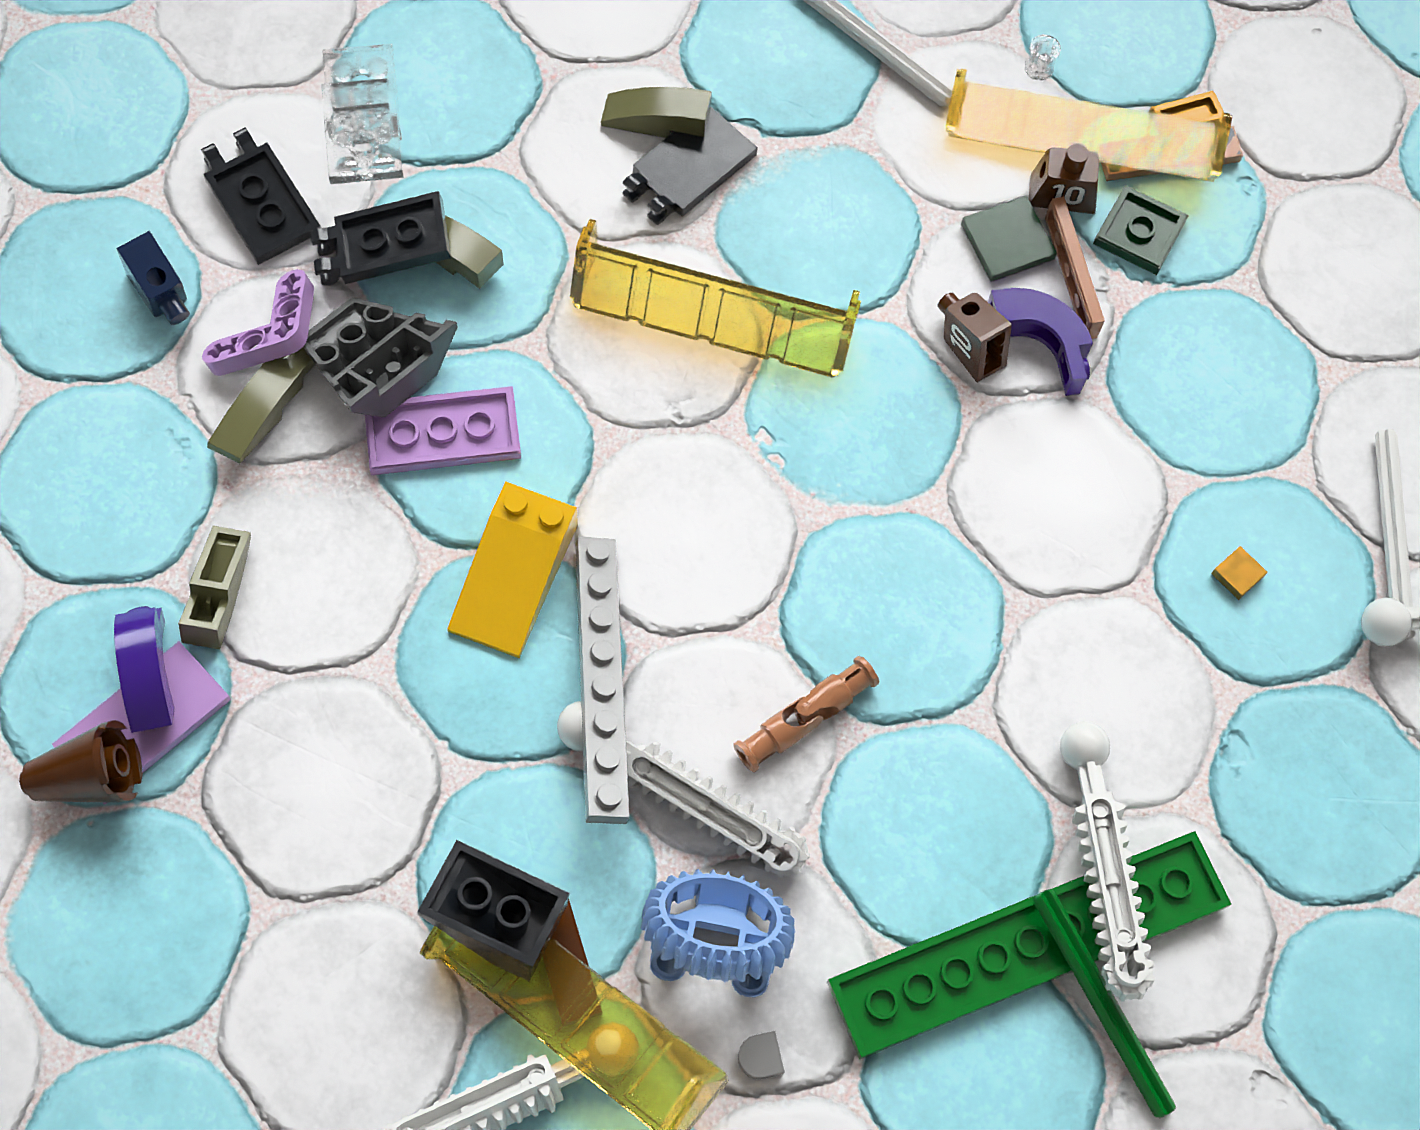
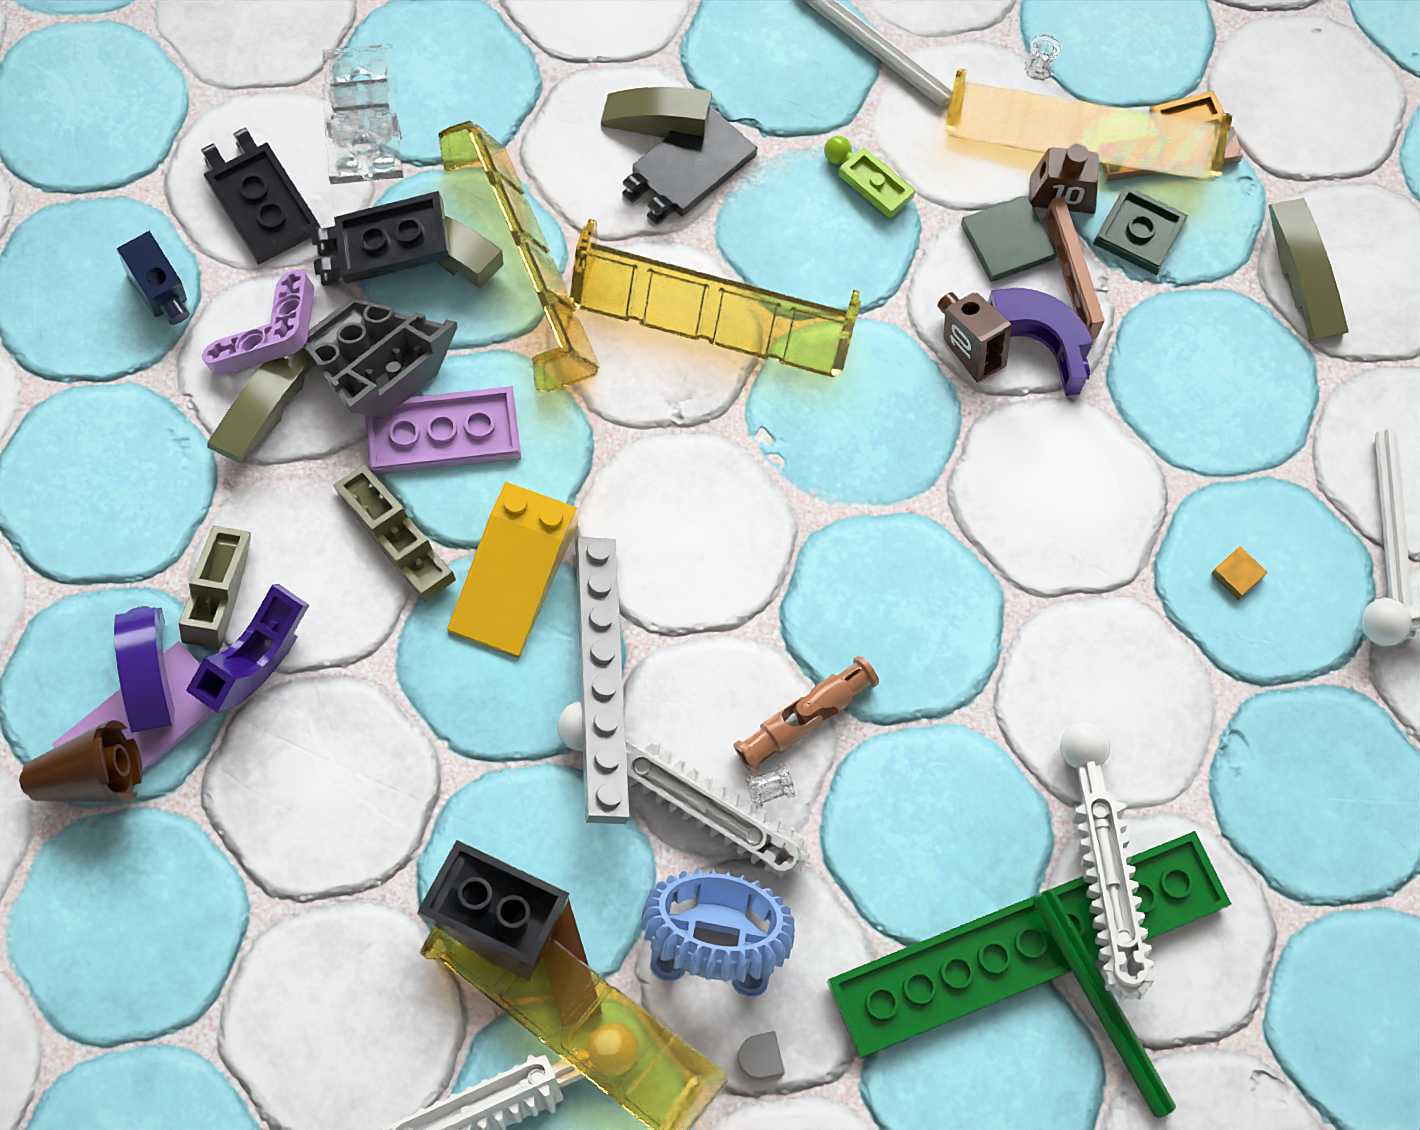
none -> dark purple arch [186,584,310,713]
none -> olive slope [333,464,456,602]
none -> clear yellow piece [438,121,600,392]
none -> clear bush [745,763,795,809]
none -> lime plate [824,136,915,219]
none -> olive slope [1268,197,1349,341]

